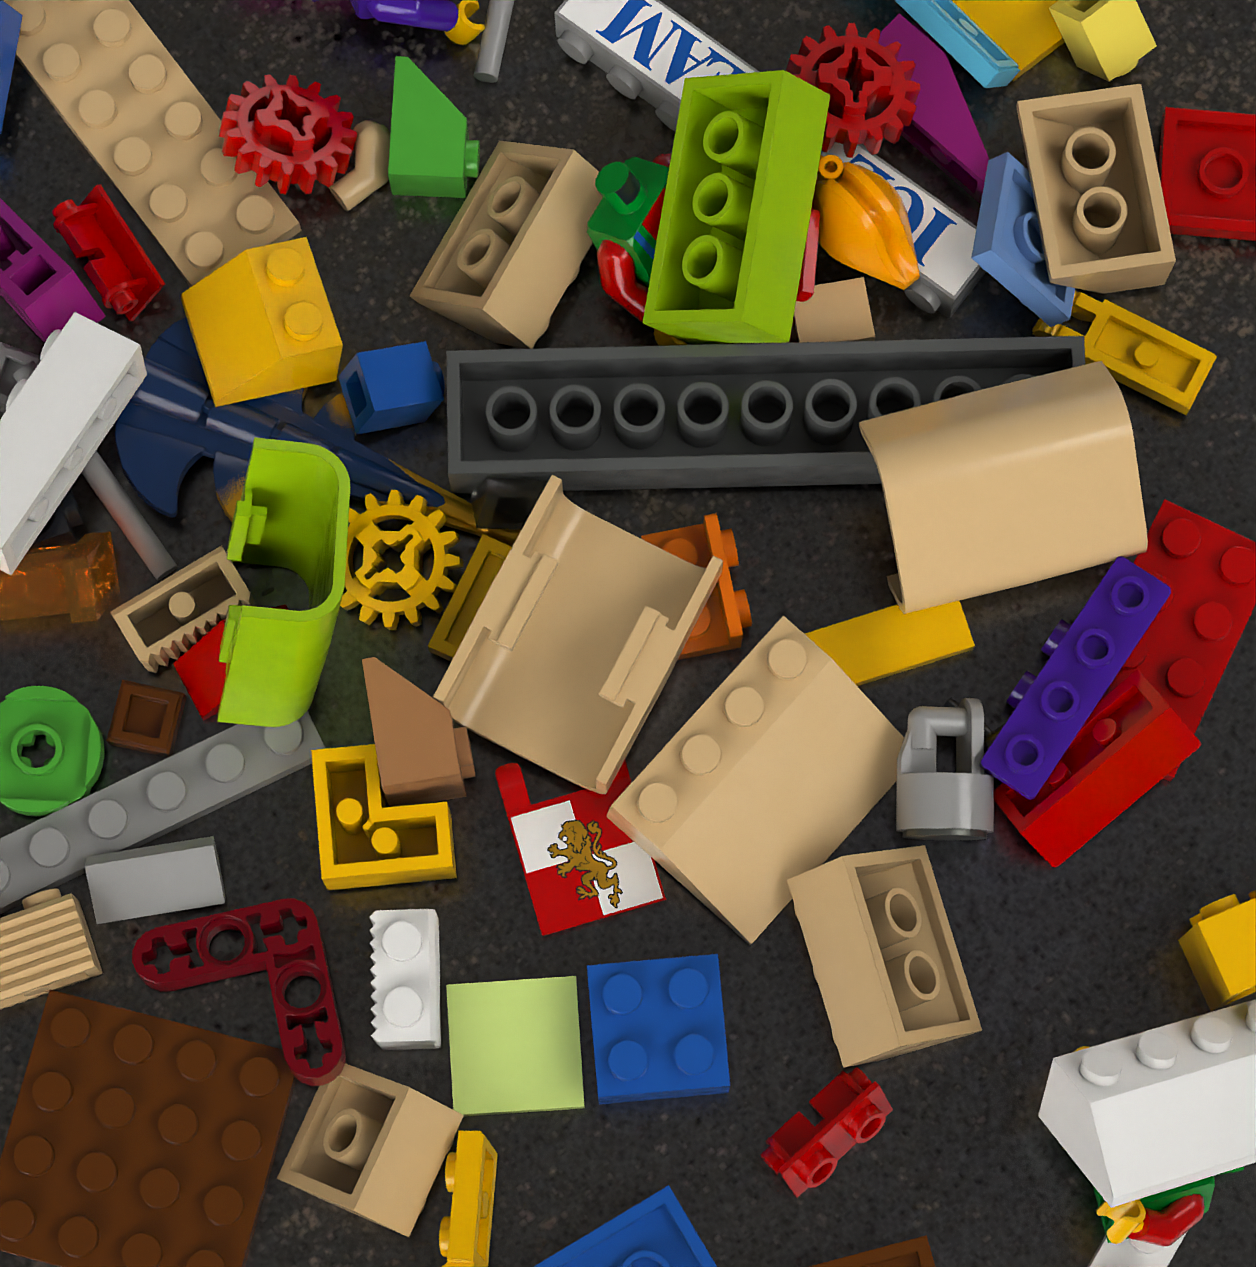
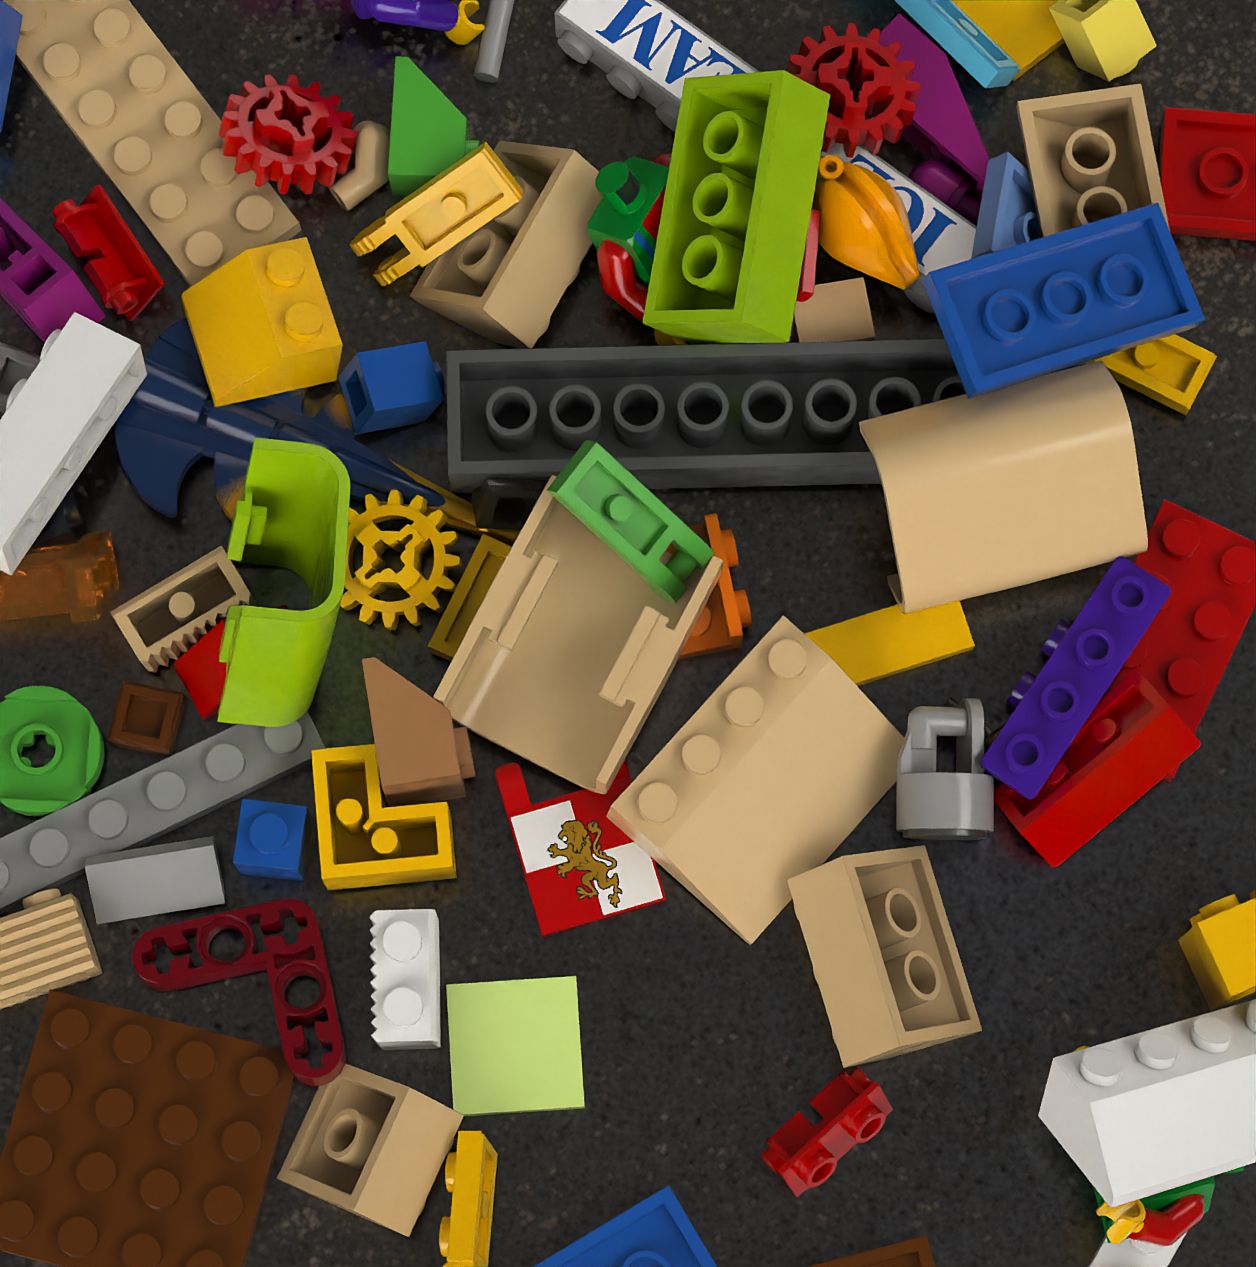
light grey bar [13,361,178,581] -> none
blue brick [587,954,730,1104] -> none
none -> blue brick [233,799,314,882]
none -> yellow hinge [349,142,524,287]
none -> bright green plate [547,440,714,604]
none -> magenta cylinder [908,160,981,227]
none -> blue plate [922,203,1205,399]

